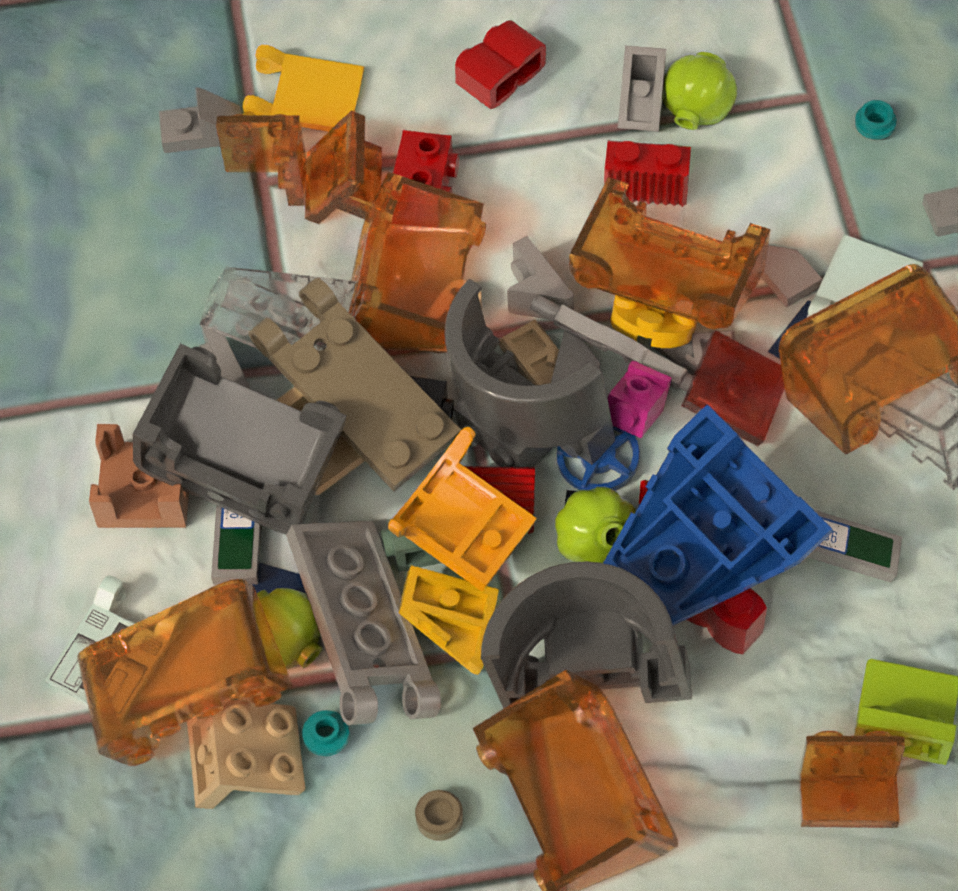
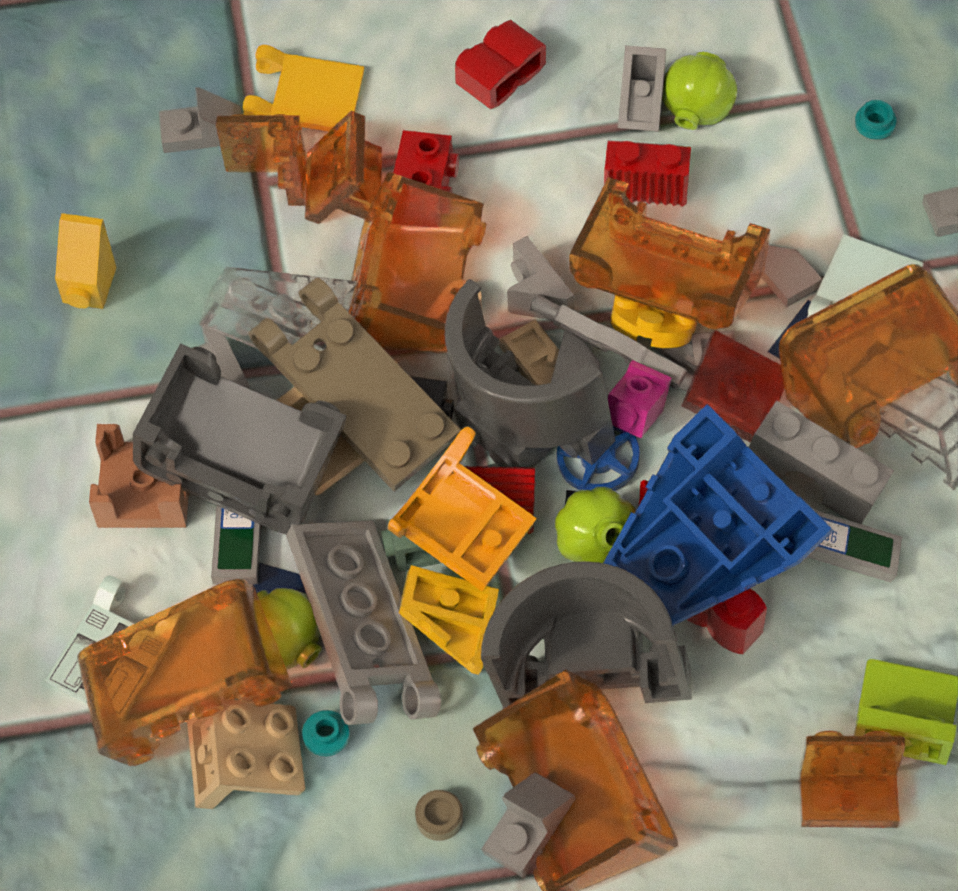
none -> yellow slope [55,213,117,309]
none -> light grey slope [481,772,576,878]
none -> light grey arch [749,401,894,524]

